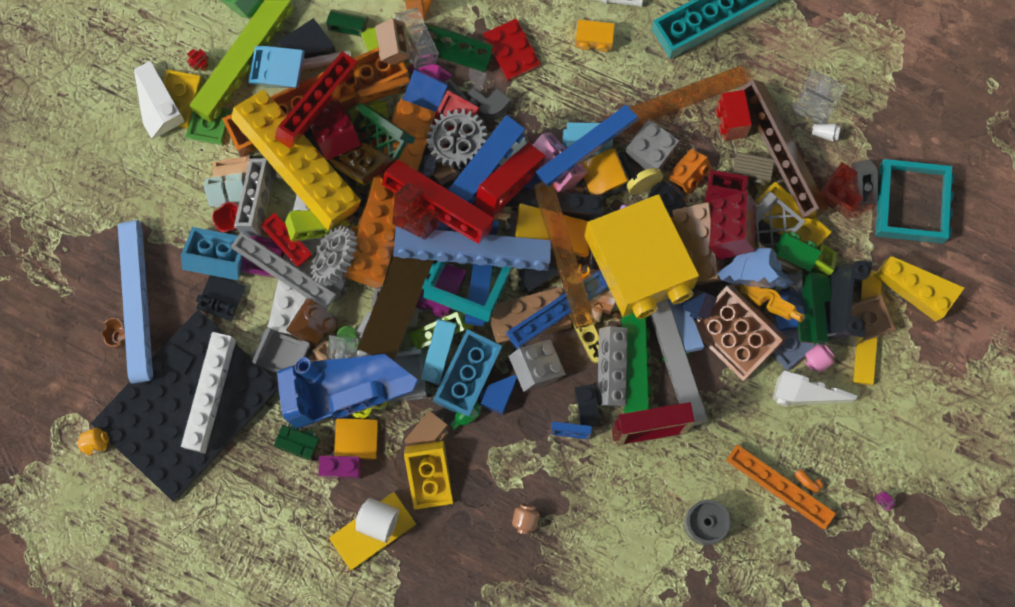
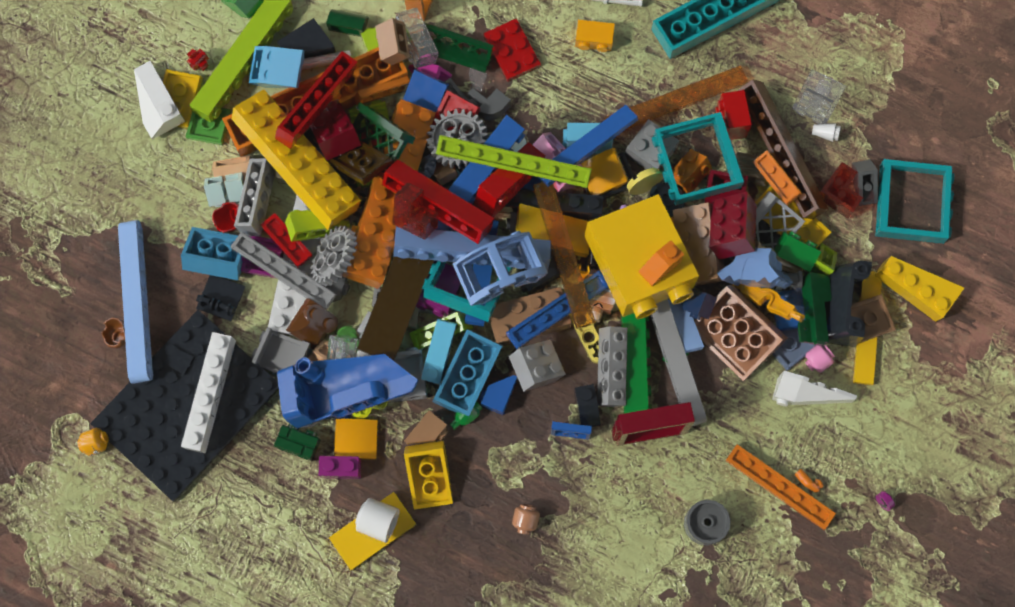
none -> lime tile [436,135,592,188]
none -> medium blue window [453,231,548,306]
none -> orange slope [639,240,684,286]
none -> teal window [652,112,744,205]
none -> orange tile [753,150,802,206]

